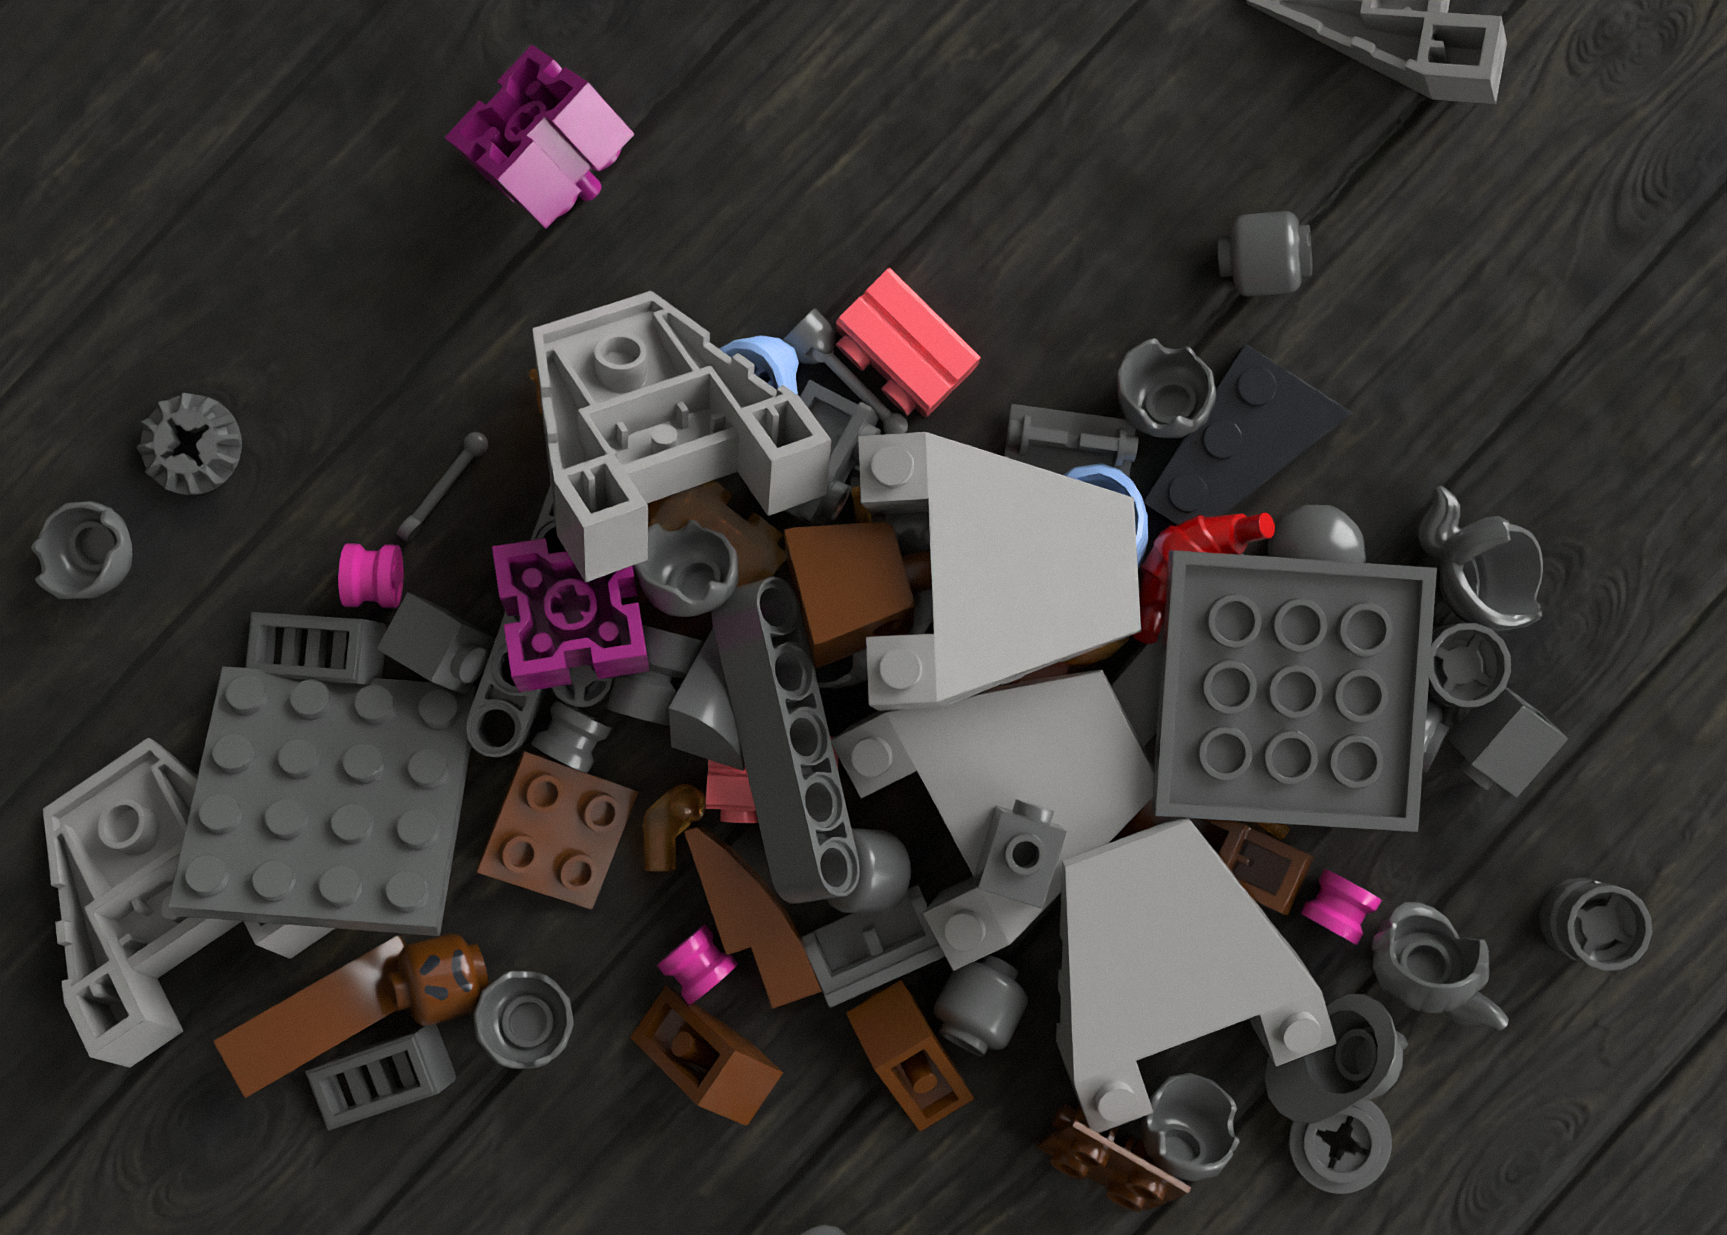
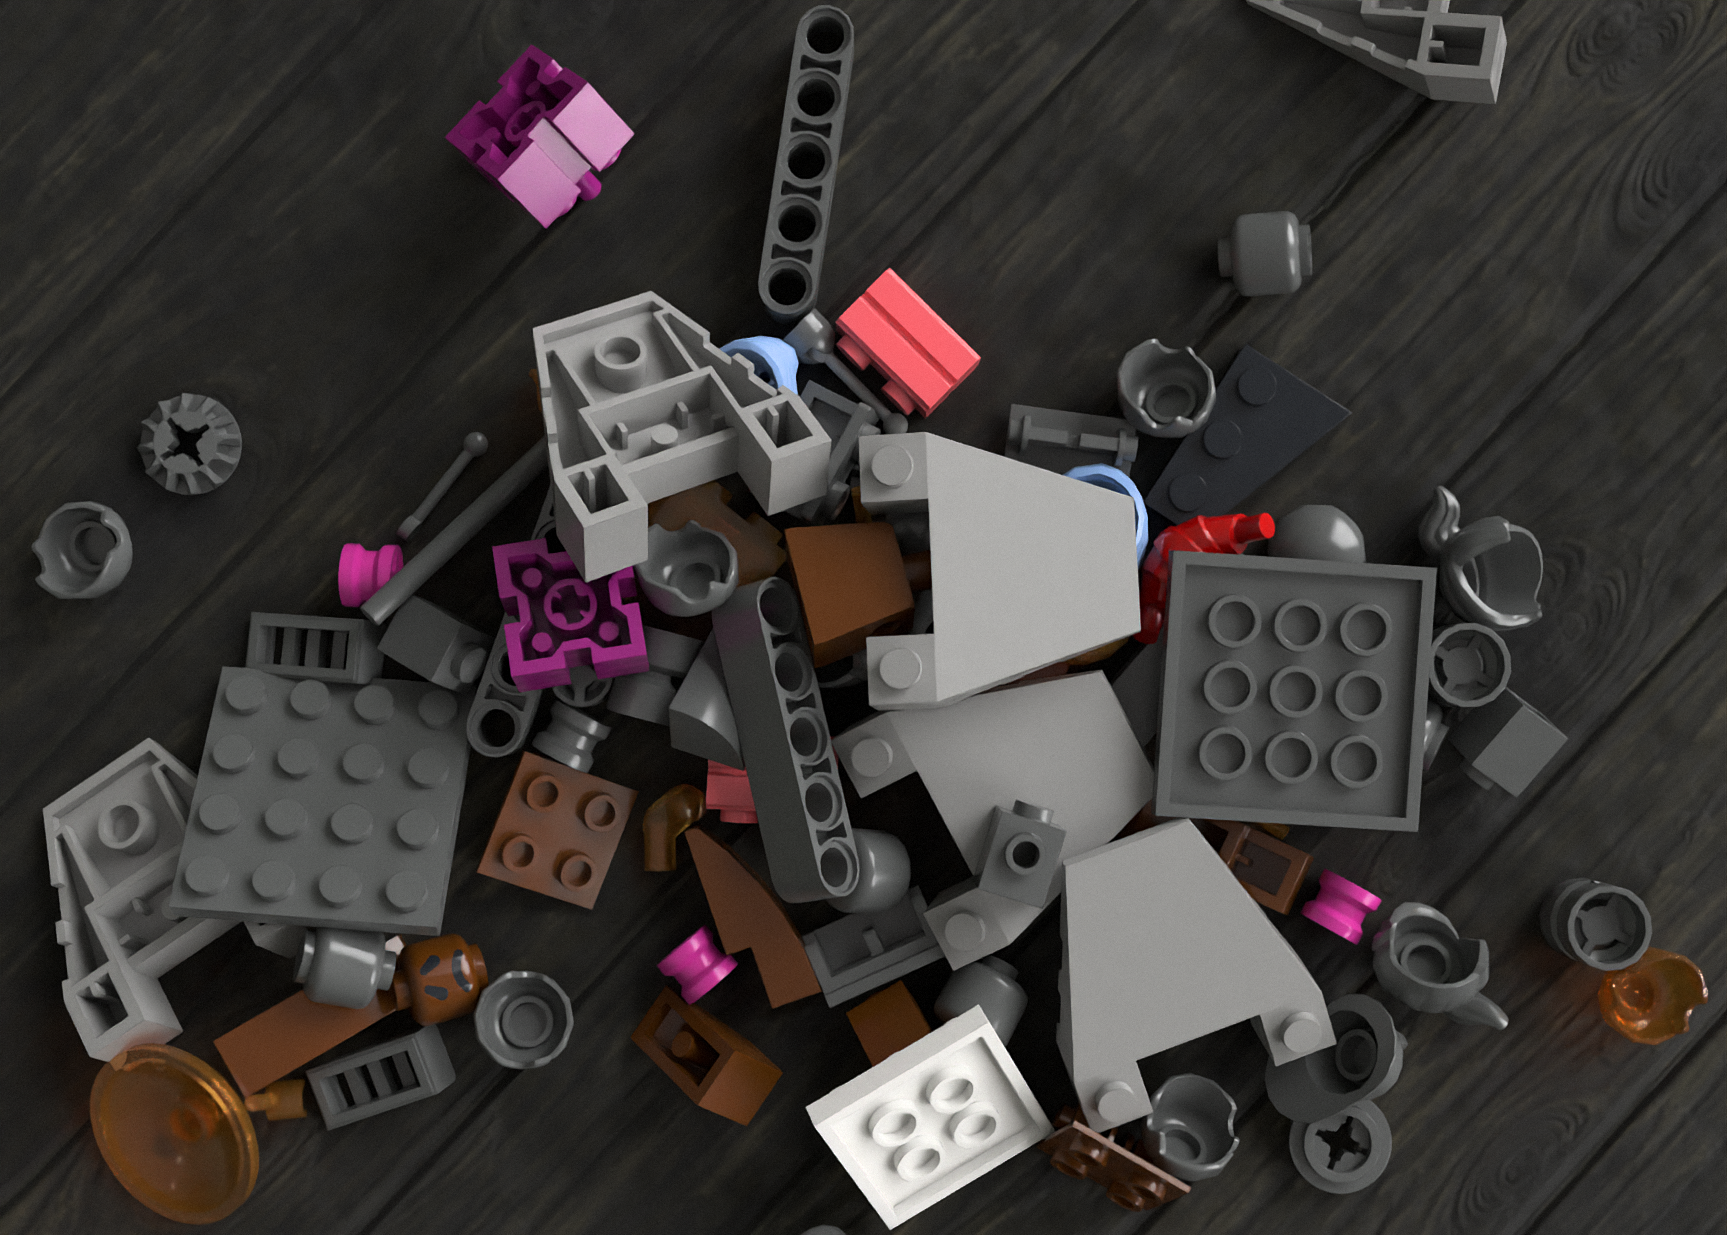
none -> clear orange dish [90,1043,259,1224]
none -> clear orange hand [244,1079,307,1121]
none -> dark grey head [293,927,396,1009]
none -> dark grey bar [360,435,549,626]
none -> dark grey beam [758,5,854,325]
none -> white plate [806,1004,1055,1230]
none -> clear orange hair [1598,946,1708,1045]

